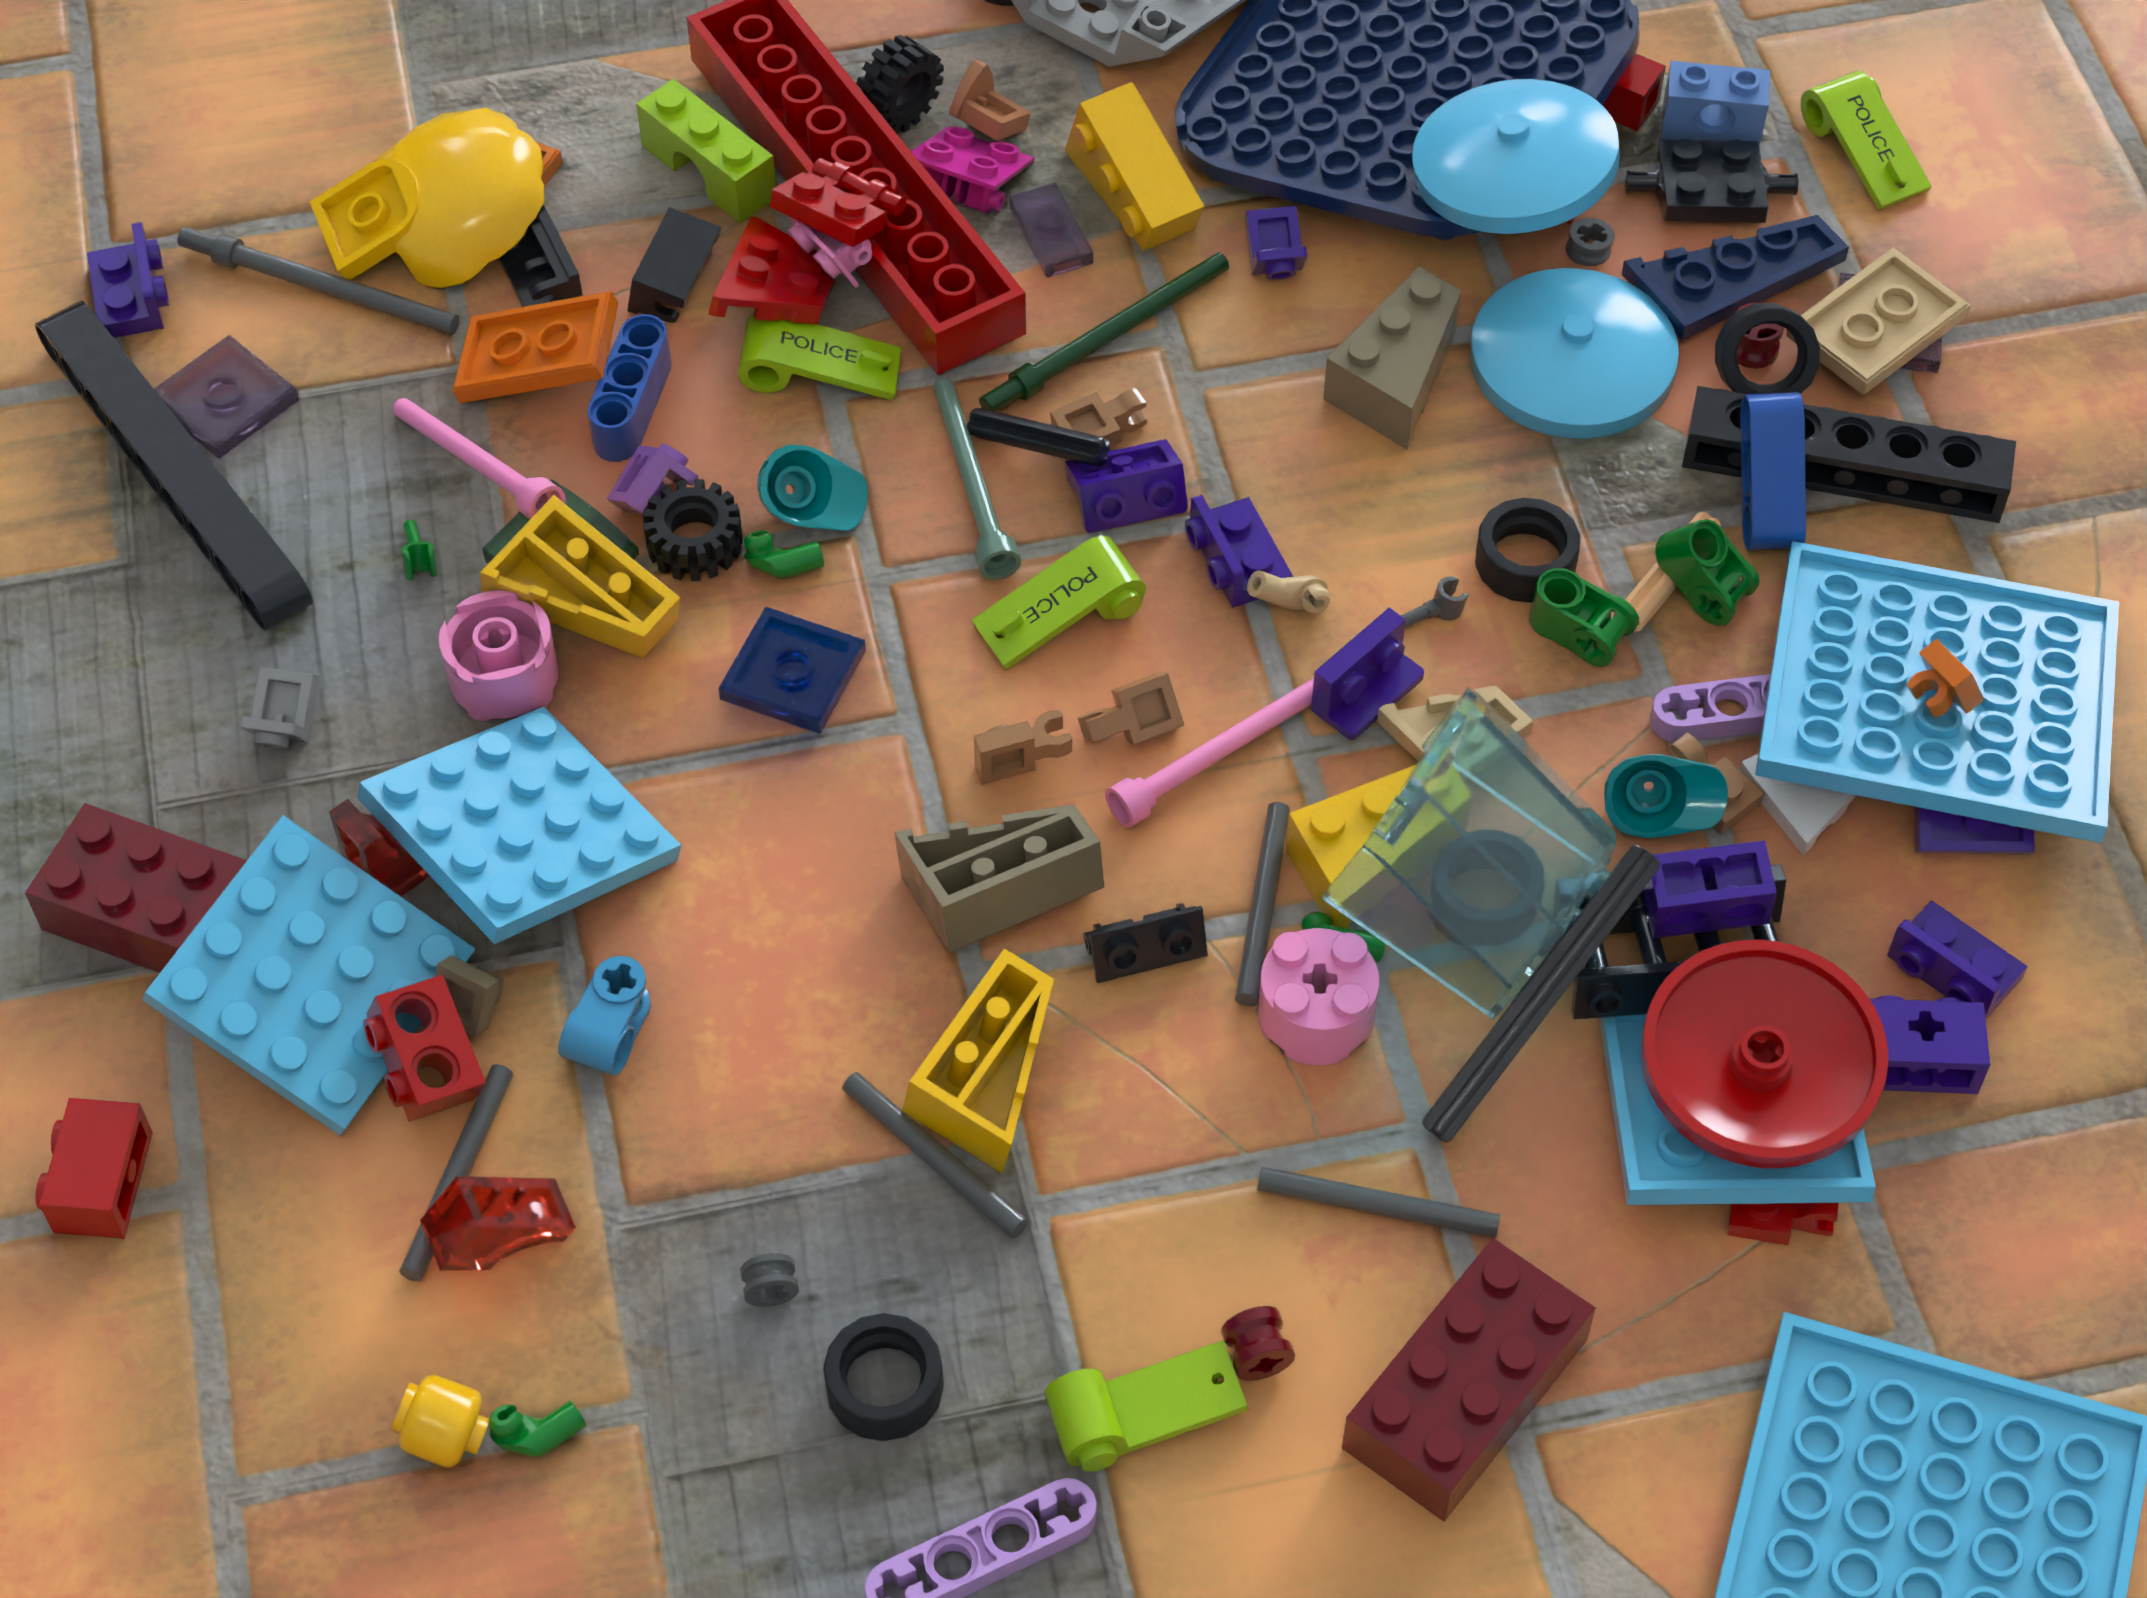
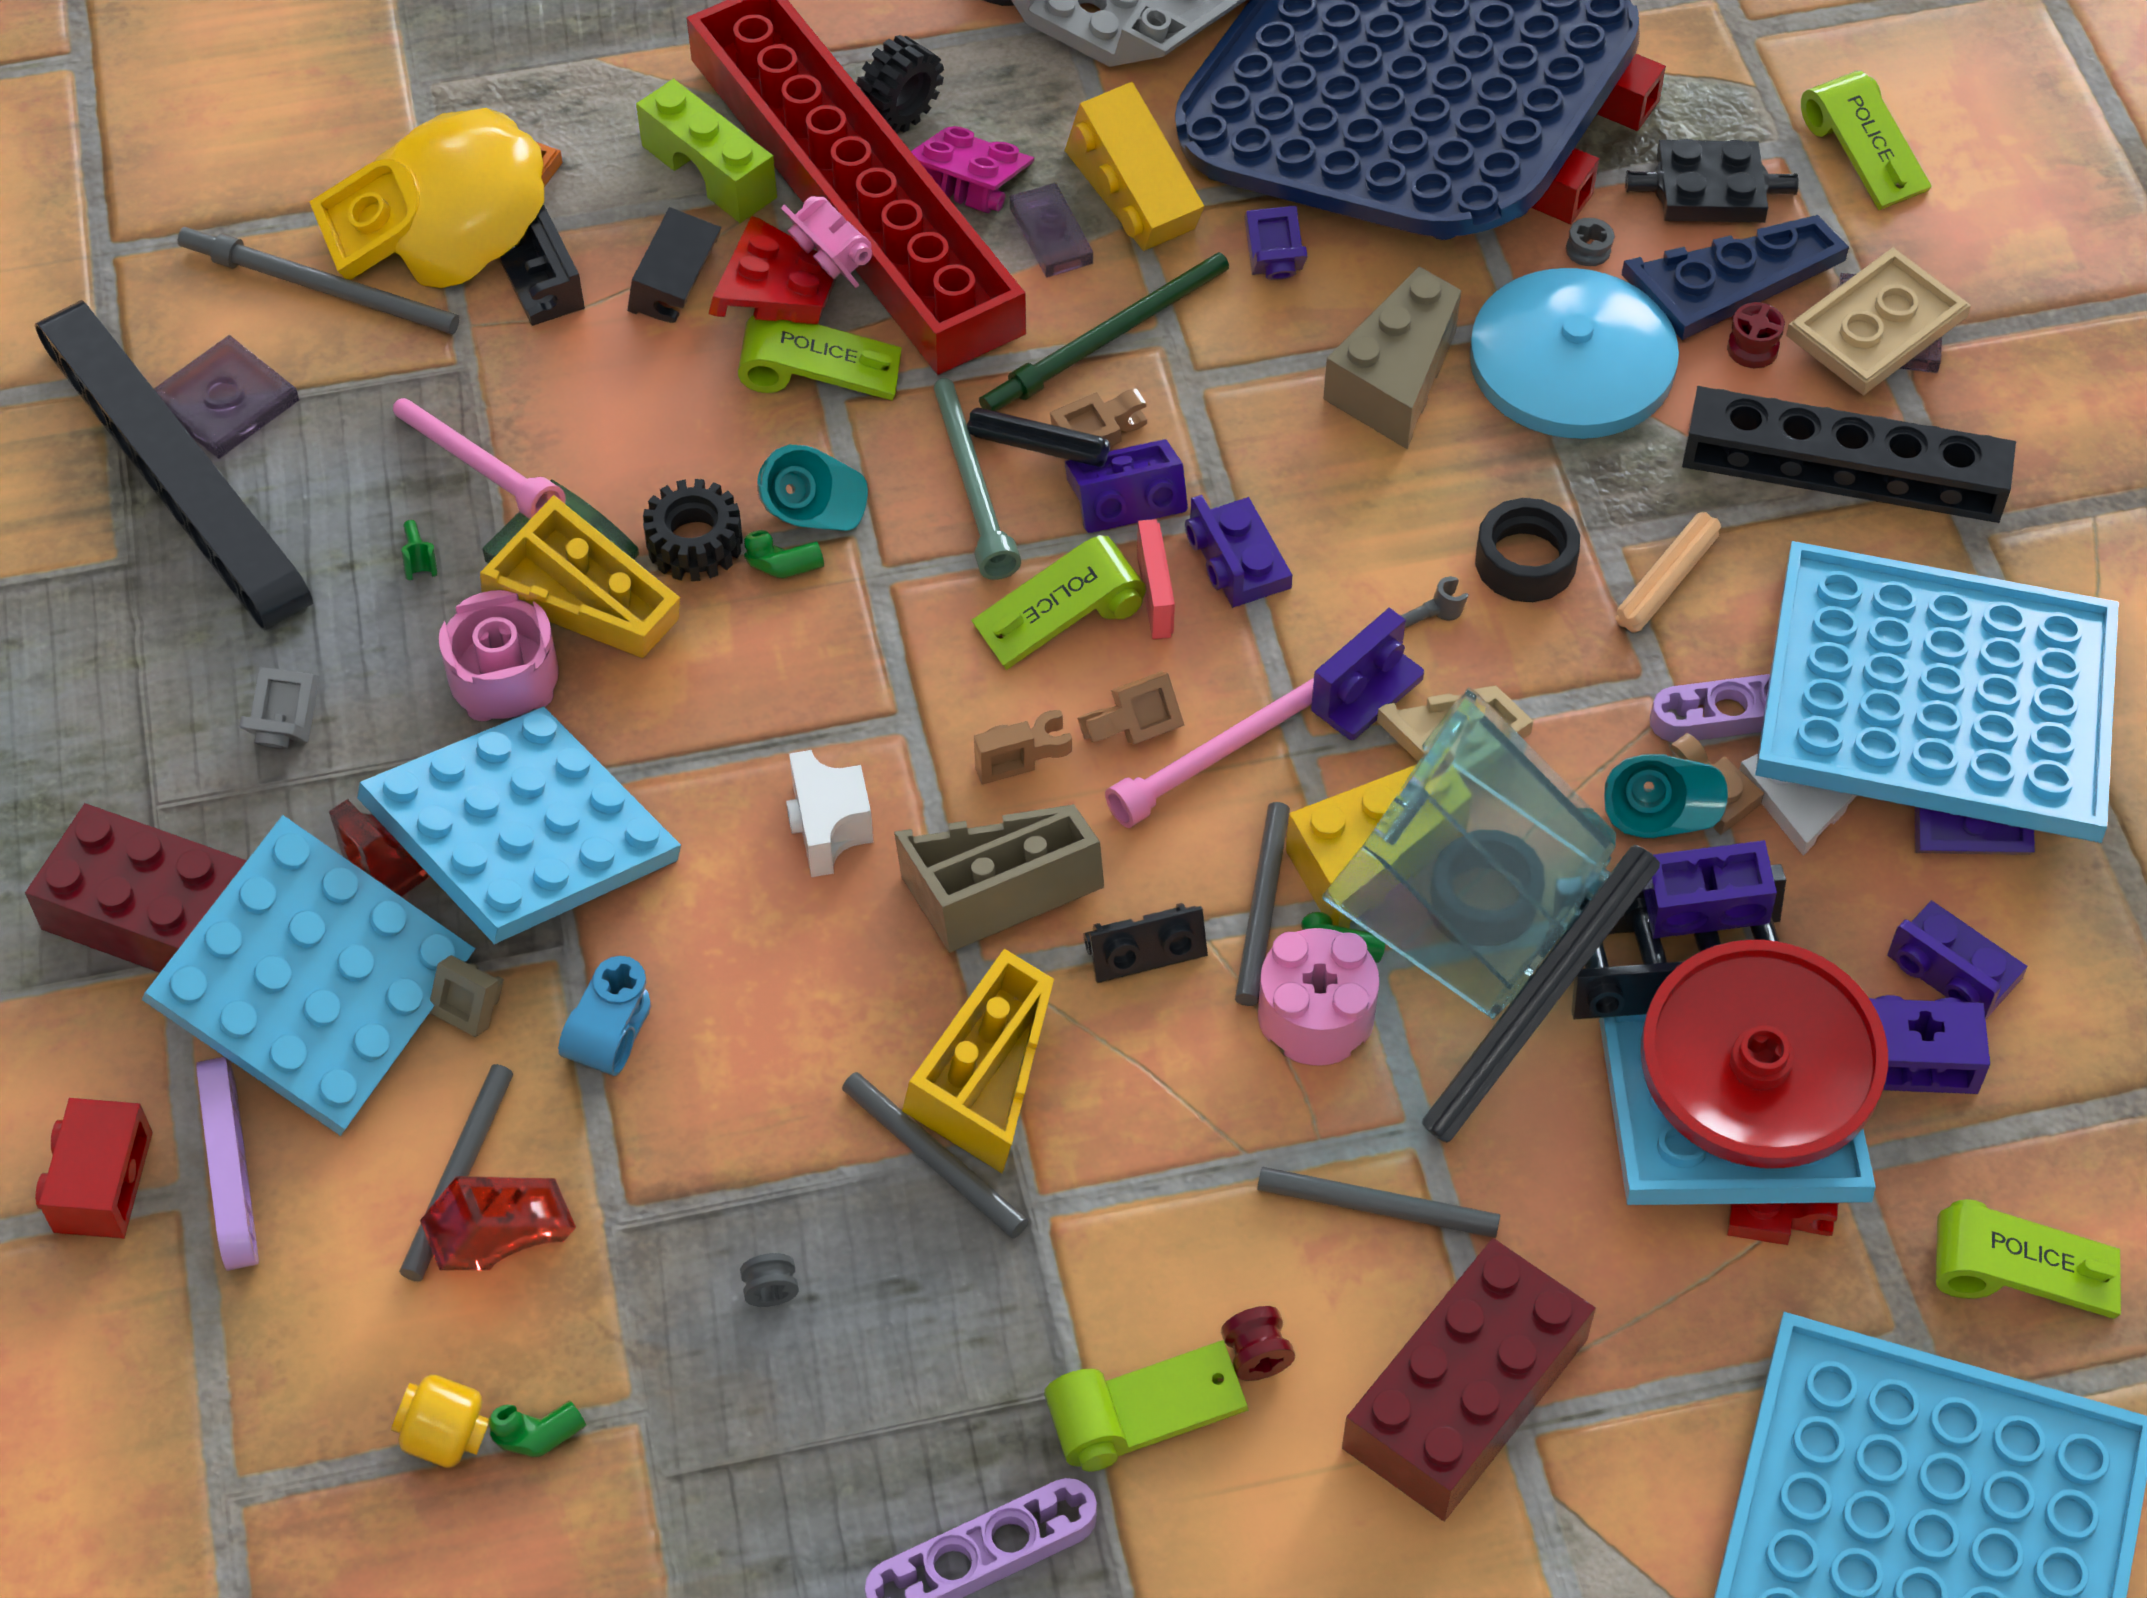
dark purple bracket [87,222,170,338] -> none
red brick [363,974,486,1122] -> none
orange tile [452,291,618,404] -> none
blue beam [587,314,672,462] -> none
medium lavender bracket [606,443,699,514] -> none
clear blue plate [718,606,866,734] -> none
red plate [770,158,906,247] -> none
black tyre [823,1313,944,1441] -> none
nougat tile [949,59,1031,141] -> none
tan arm [1247,571,1331,614] -> none
medium azure dish [1412,79,1620,234] -> none
green piece [1529,568,1639,667] -> none
green piece [1655,519,1760,626] -> none
medium blue brick [1661,61,1770,147] -> none
black tyre [1715,303,1820,394] -> none
blue beam [1740,392,1806,551] -> none
orange tile [1907,638,1984,718] -> none
none -> lavender beam [196,1057,259,1271]
none -> white brick [786,750,874,877]
none -> coral tile [1137,519,1175,640]
none -> lime door [1936,1199,2121,1319]

